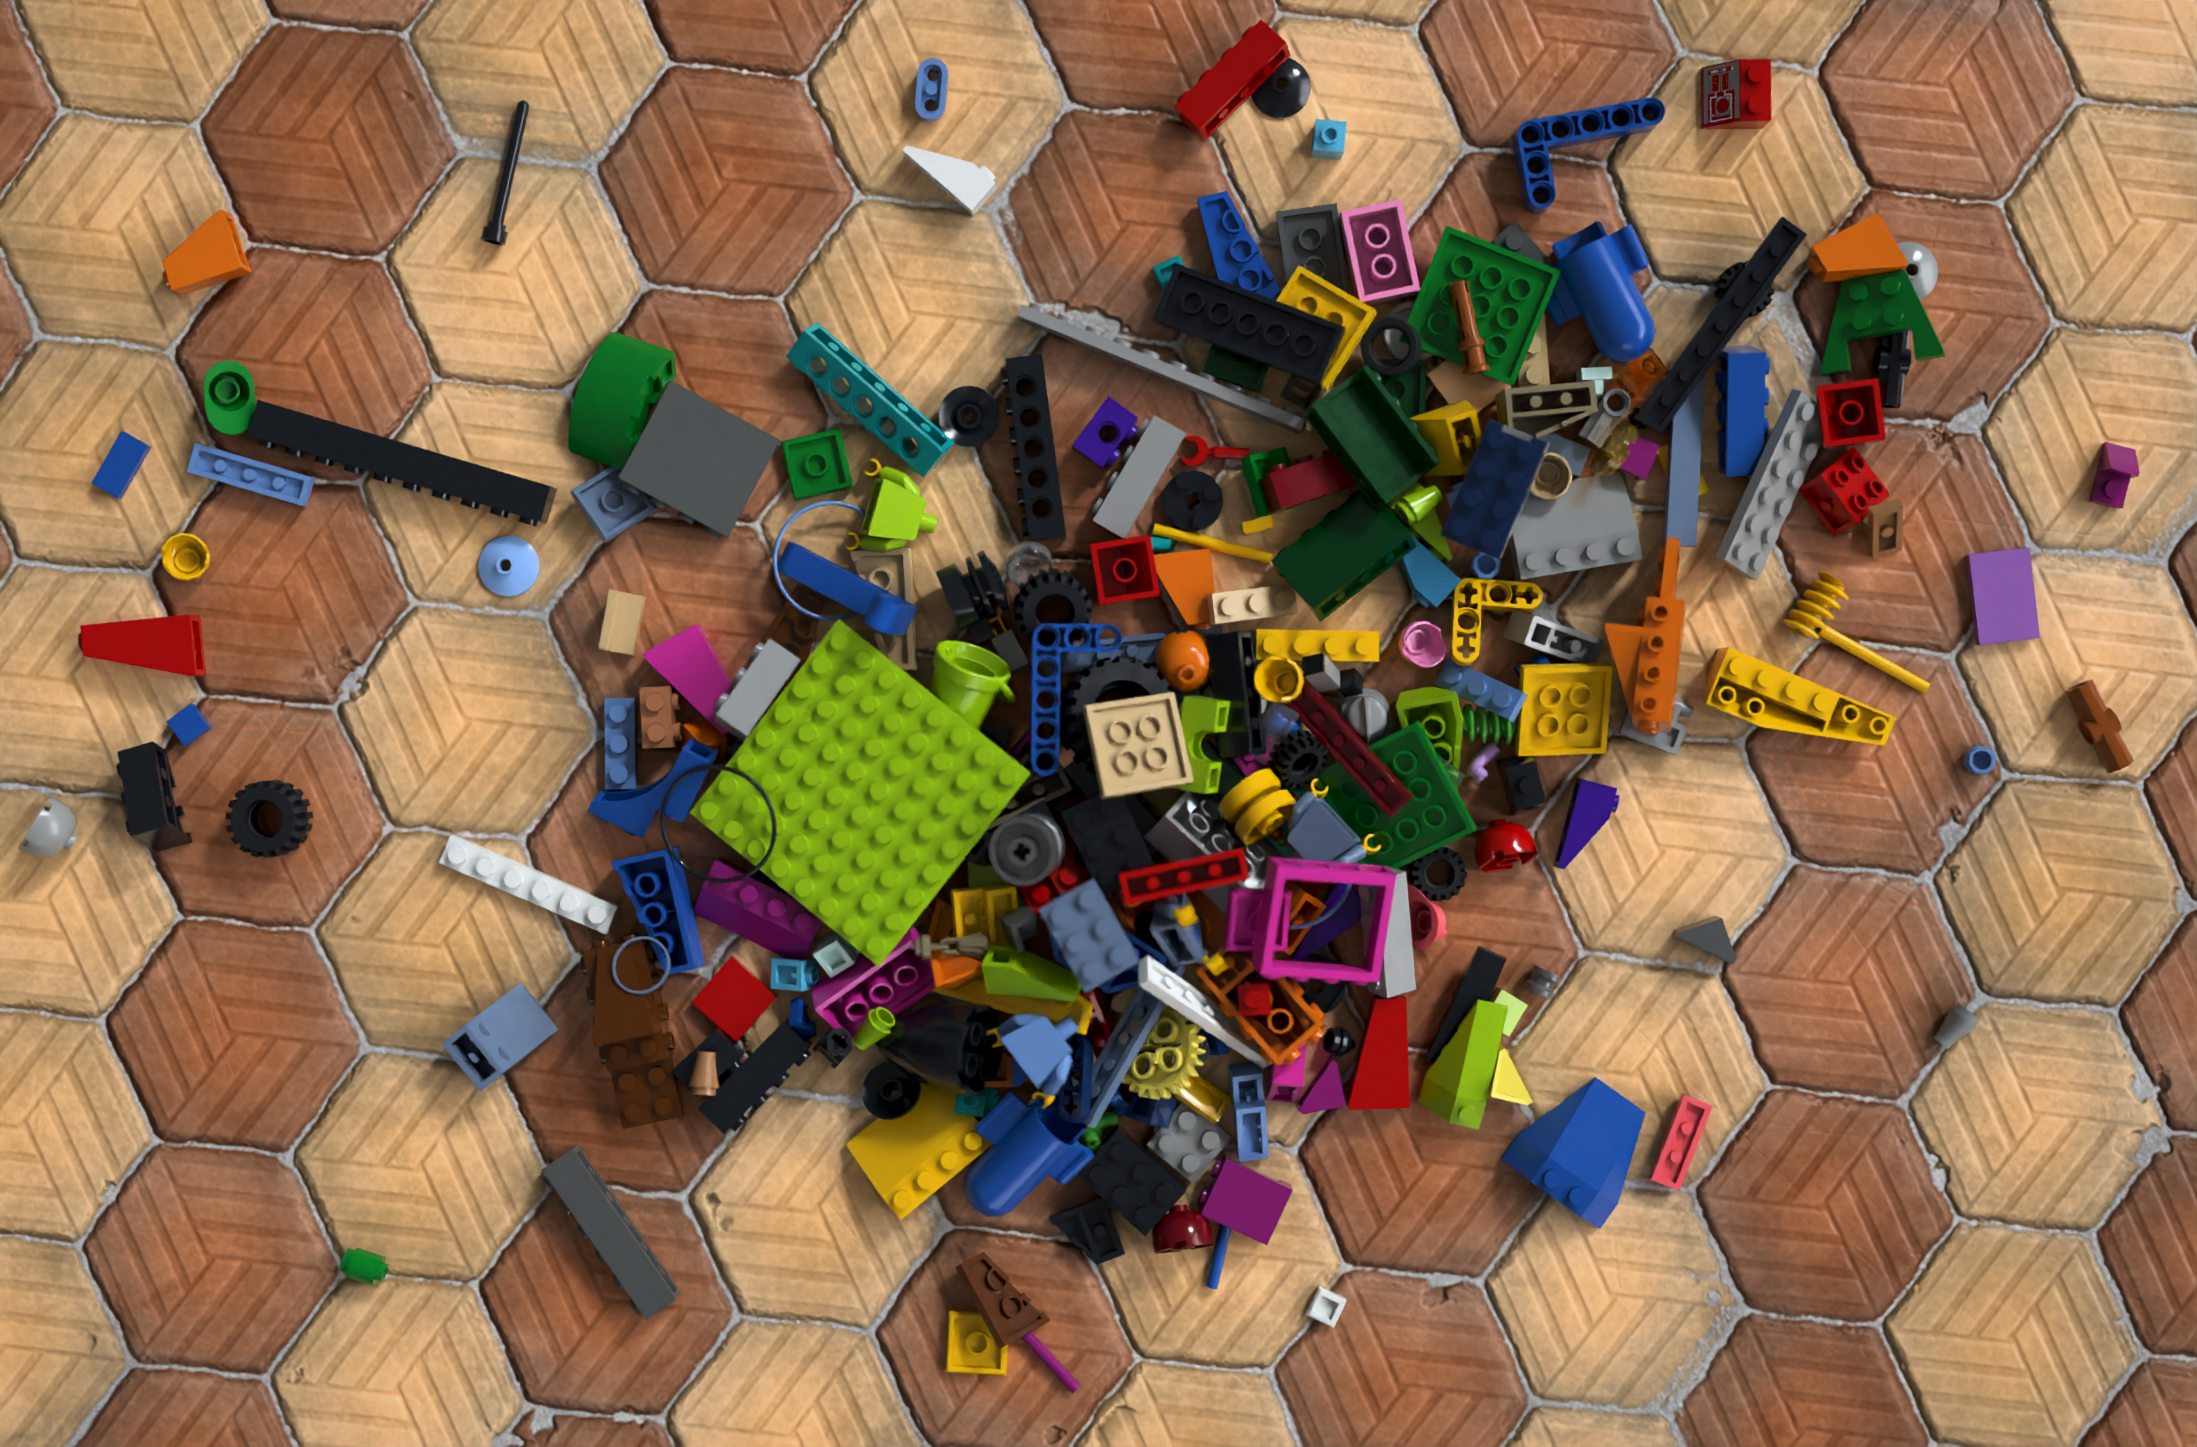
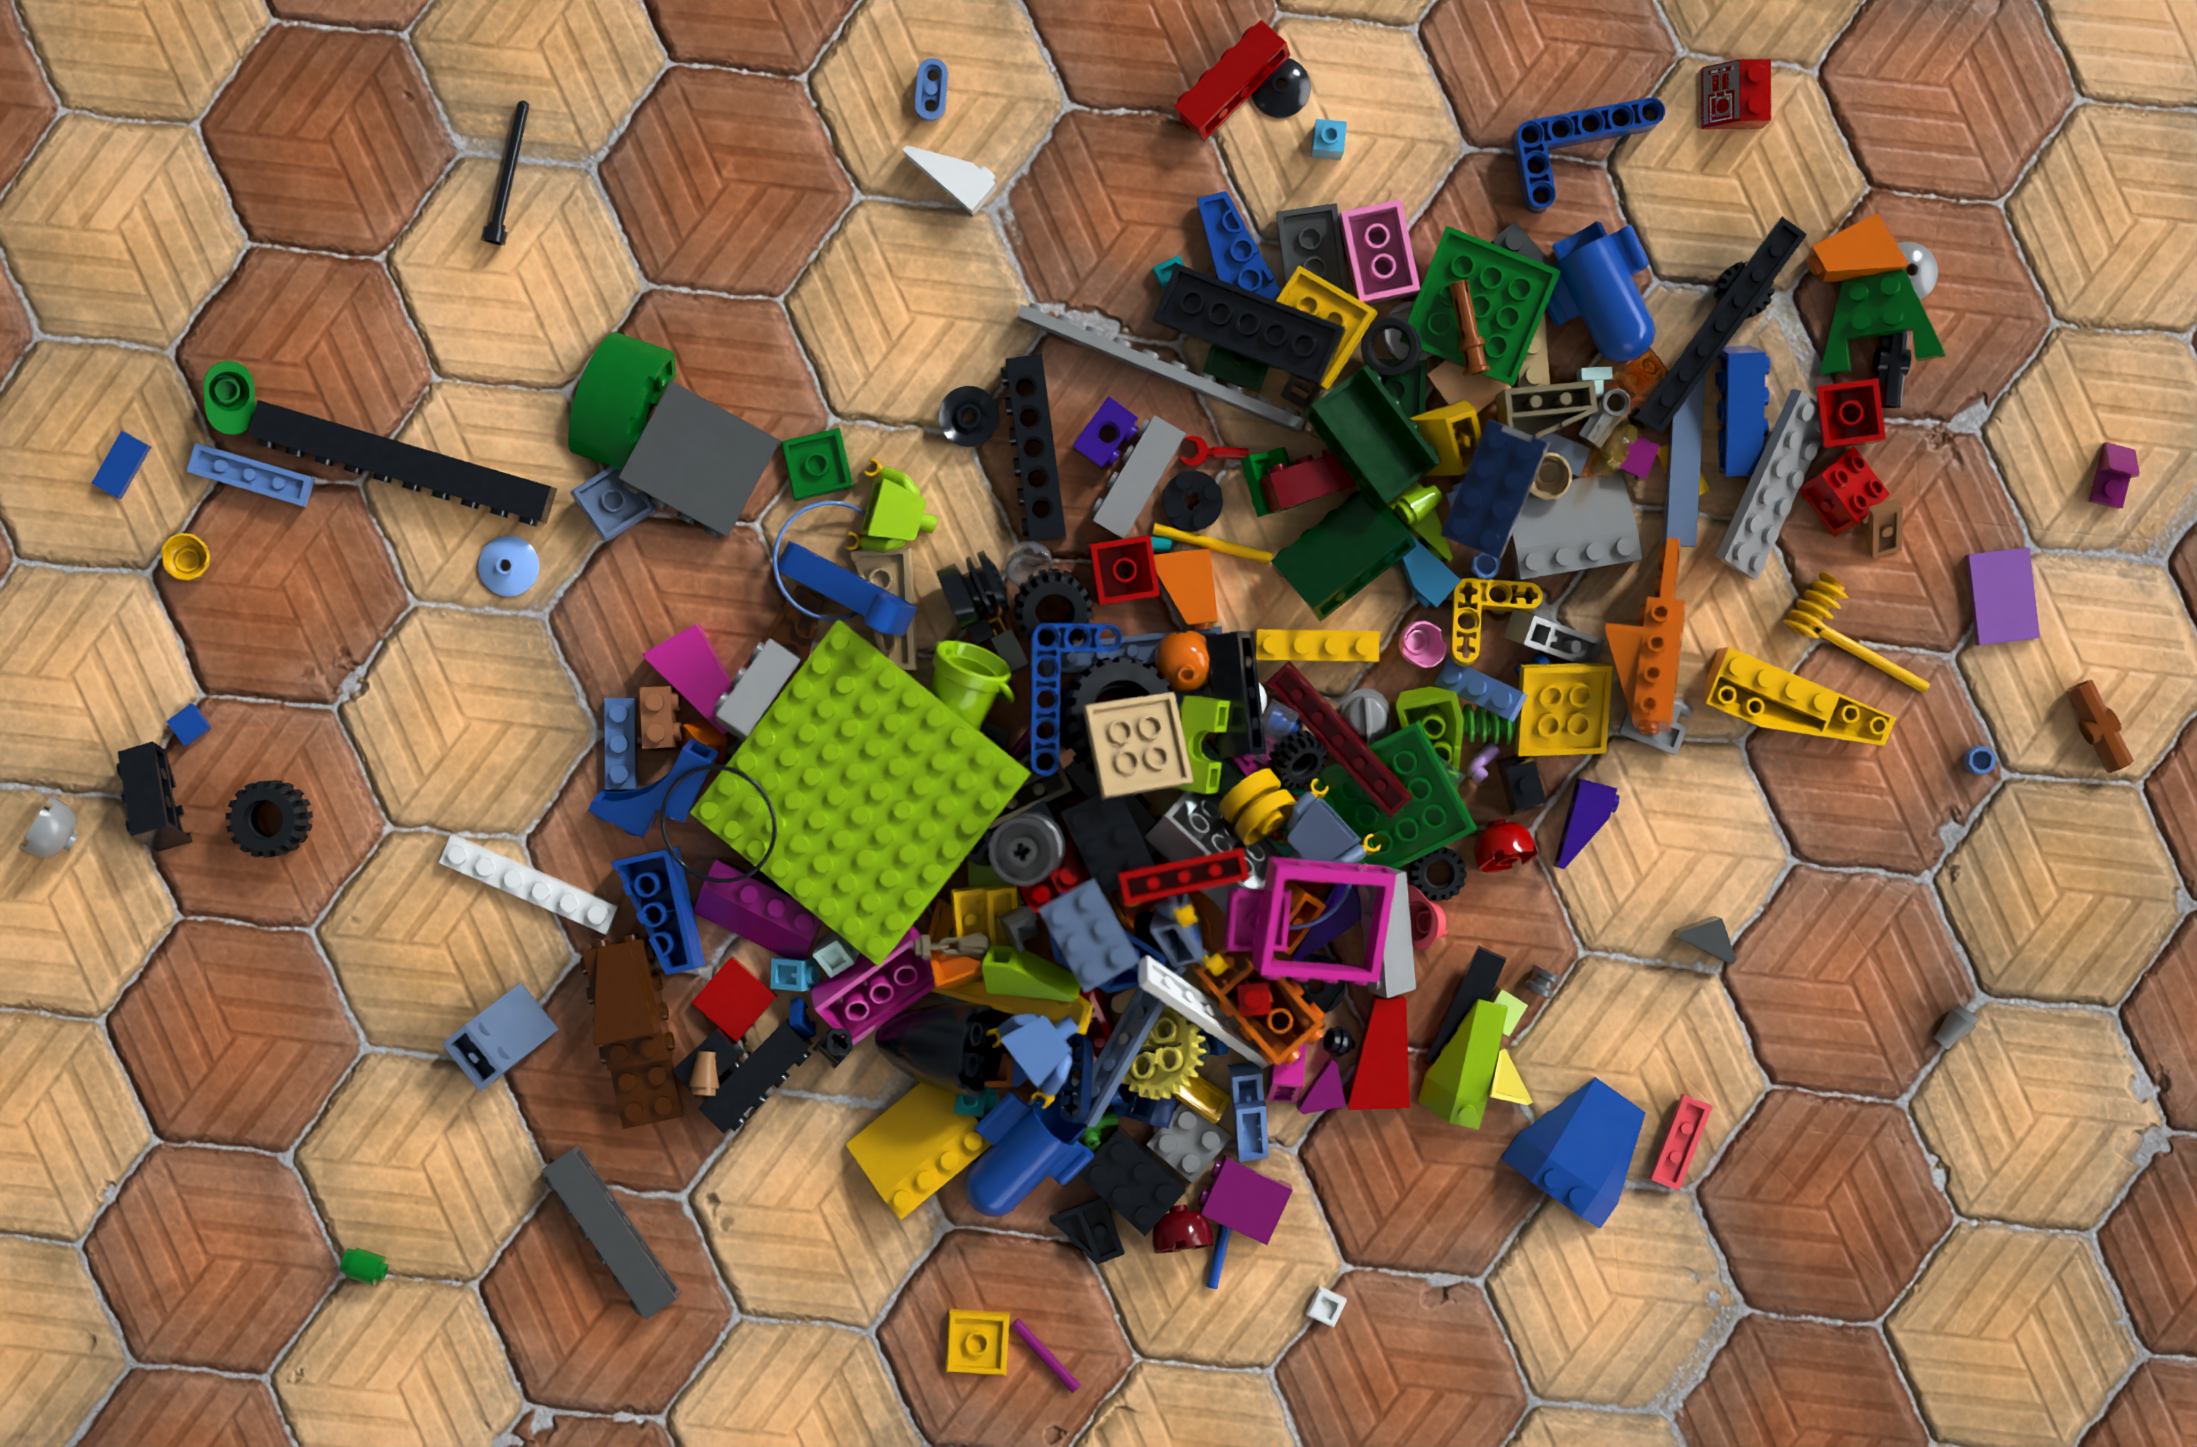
red slope [78,614,206,676] -> none
orange slope [162,210,251,295] -> none
tan panel [598,589,646,656] -> none
sand blue piece [612,936,671,994] -> none
teal brick [786,322,955,478] -> none
lime cone [853,1007,895,1050] -> none
black dish [862,1061,921,1120] -> none
reddish brown wing [955,1252,1050,1349] -> none
tan plate [1207,584,1298,625] -> none
yellow tile [1240,515,1274,536] -> none
yellow hair [1253,656,1304,703] -> none
piece [1302,653,1363,697] -> none

